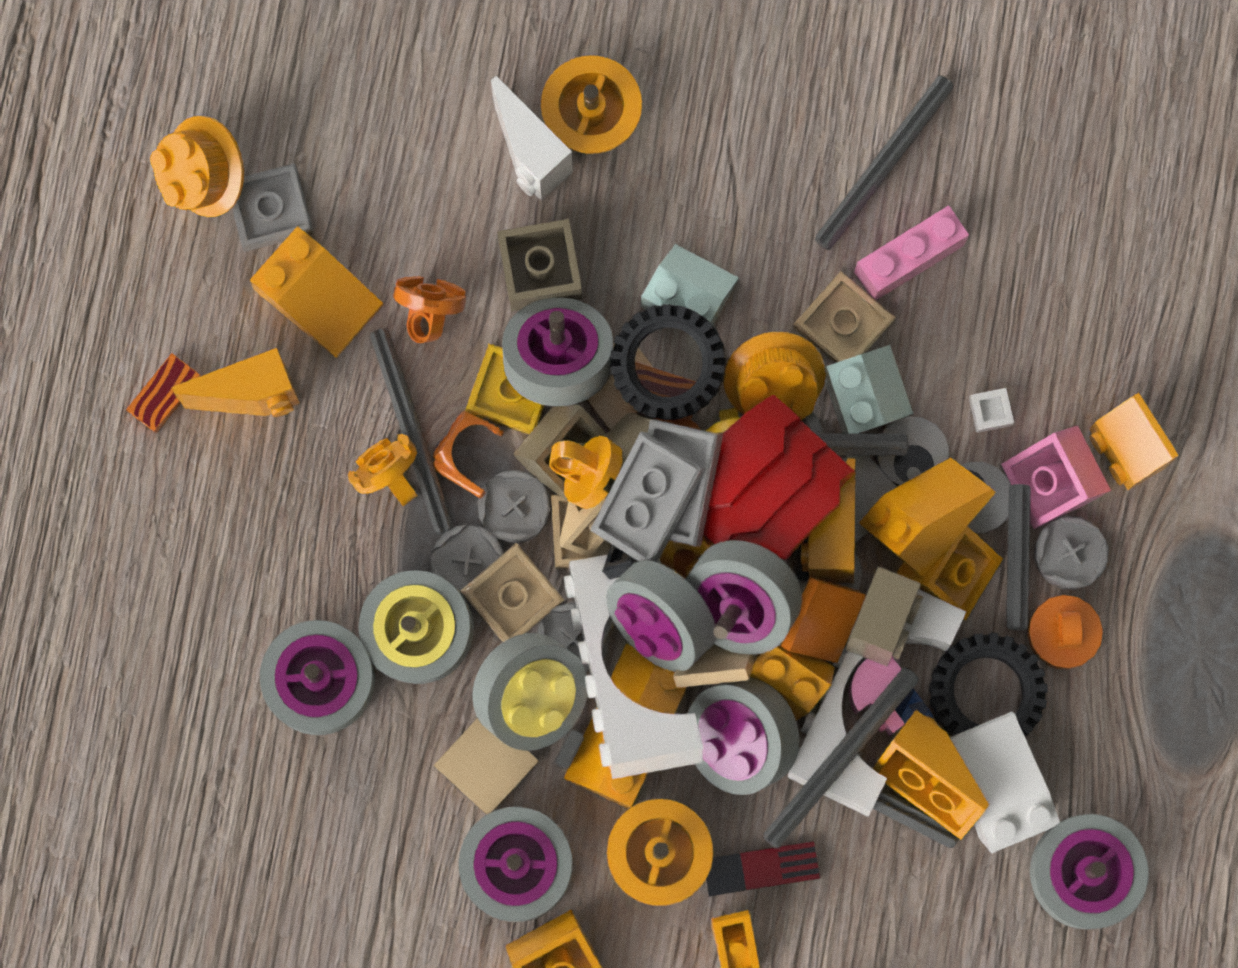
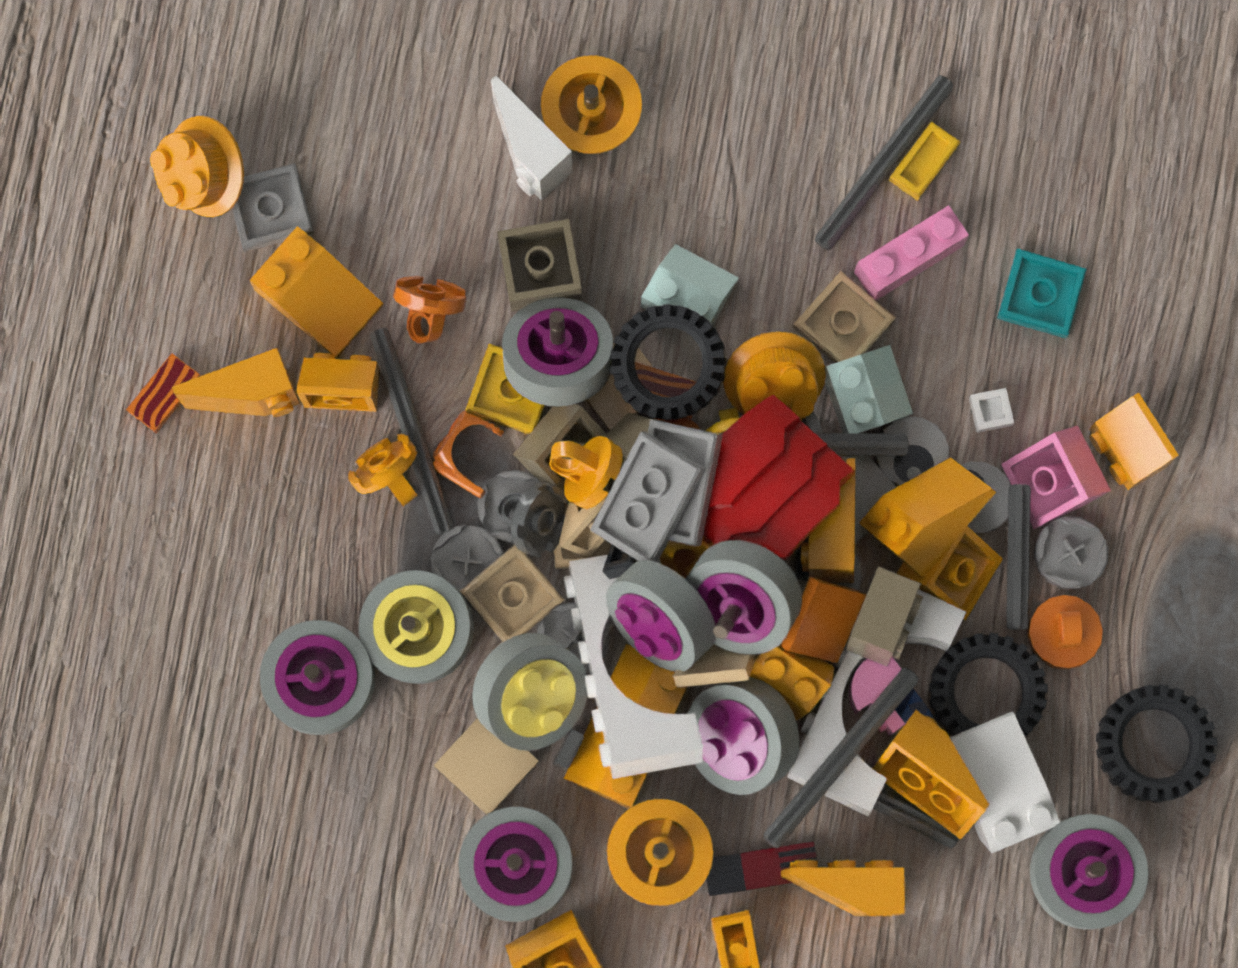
none -> light orange slope [297,353,380,412]
none -> dark grey tile [497,482,569,557]
none -> light orange slope [781,860,905,916]
none -> yellow tile [889,121,960,201]
none -> teal tile [996,248,1087,339]
none -> black tyre [1096,685,1217,803]

